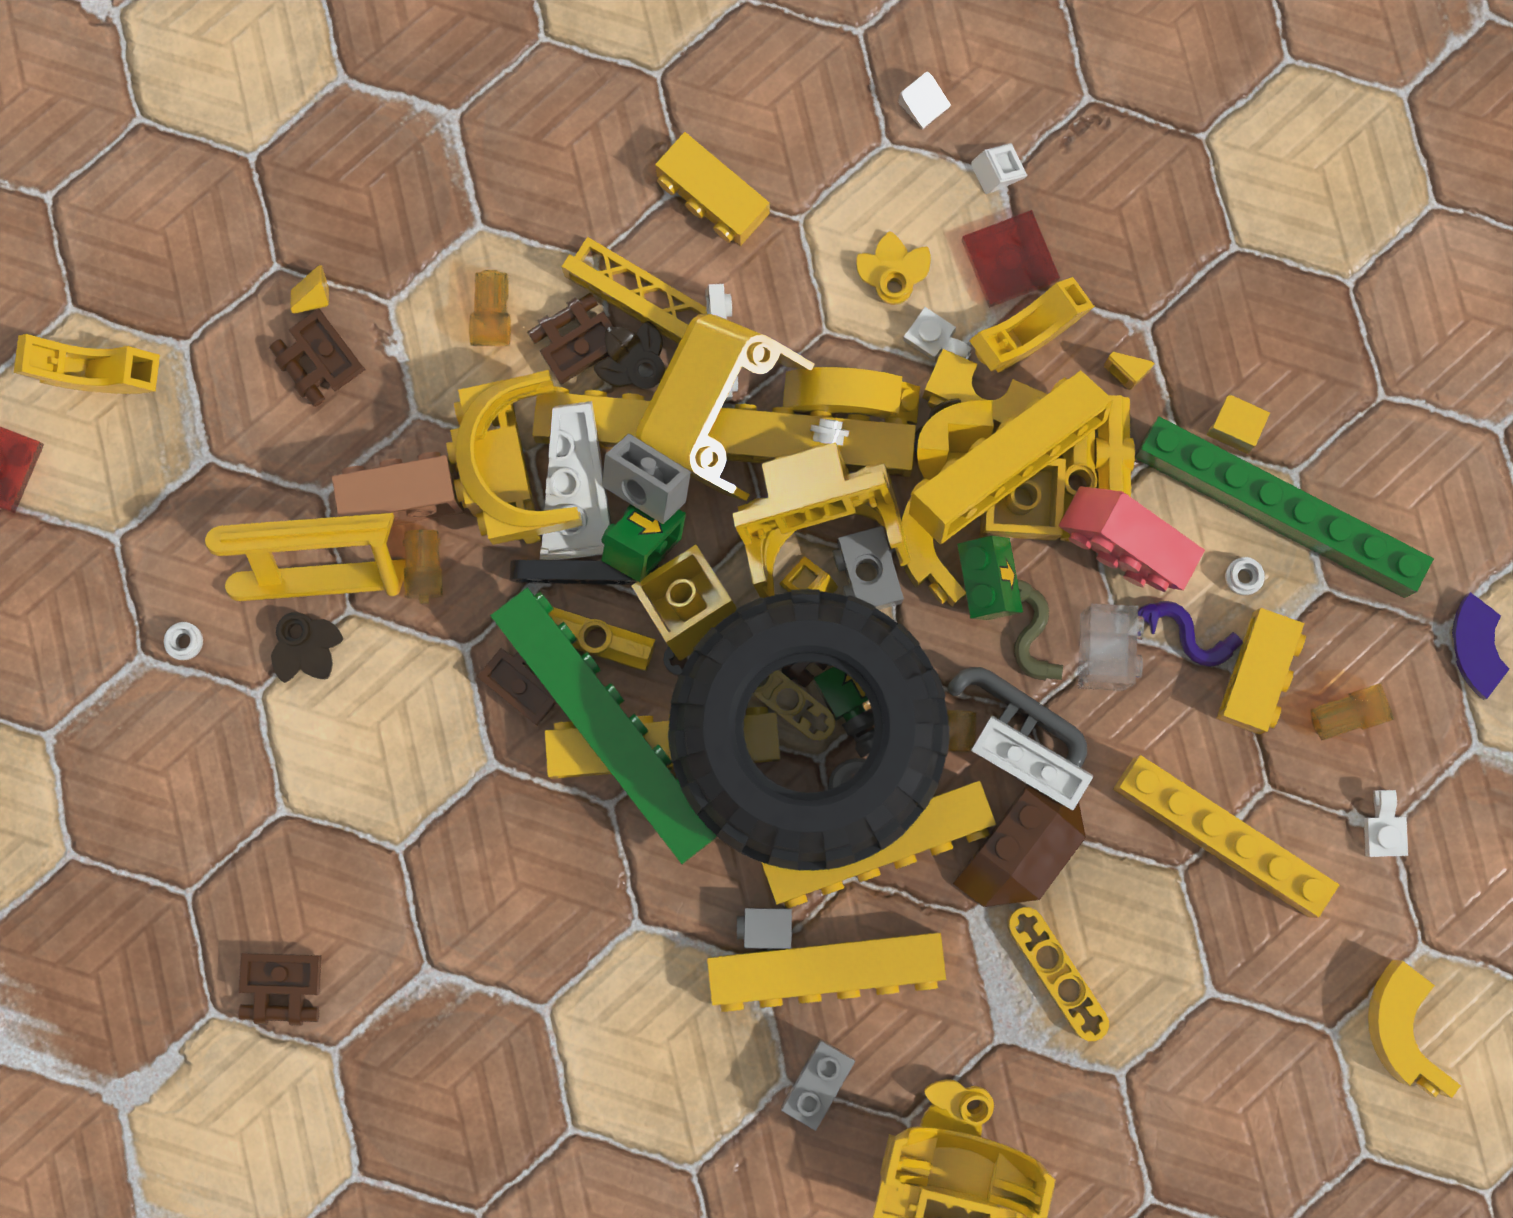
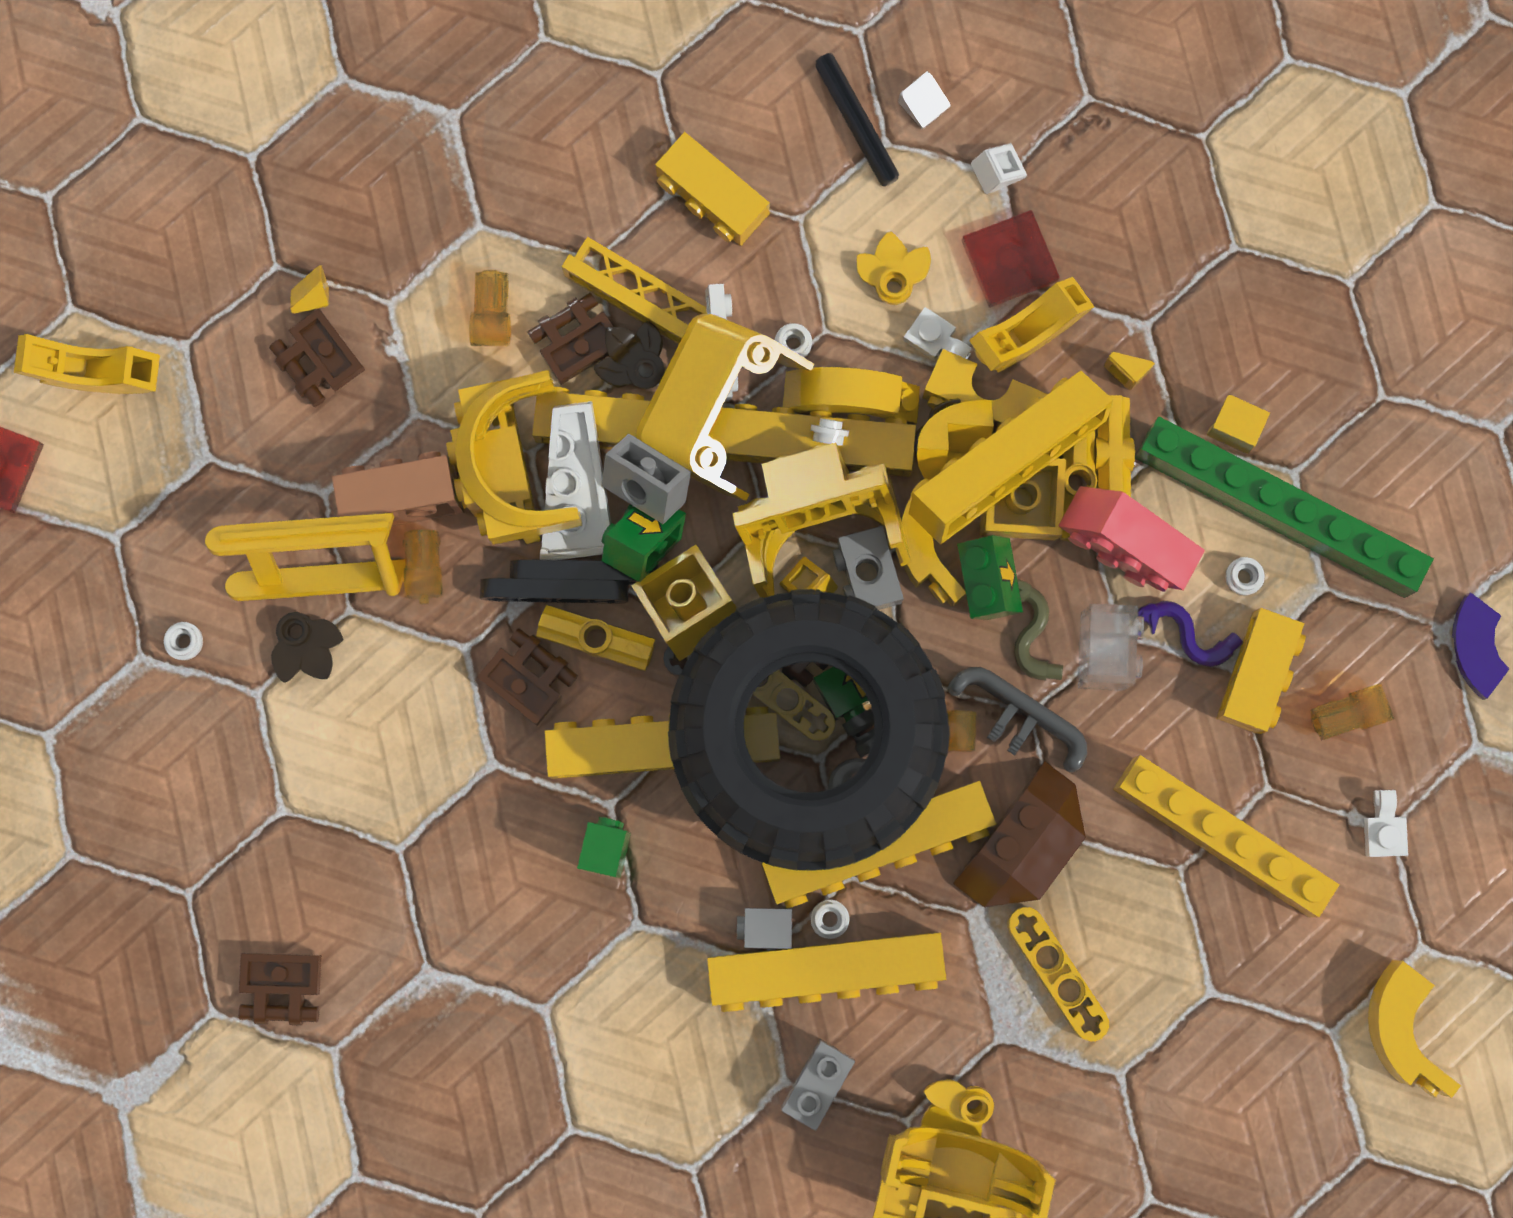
green brick [490,587,718,865] -> none
white plate [971,716,1093,810] -> none
none -> black beam [480,578,629,604]
none -> green brick [577,817,631,878]
none -> white plate [775,323,812,358]
none -> white plate [811,900,849,939]
none -> black axle [816,53,899,187]

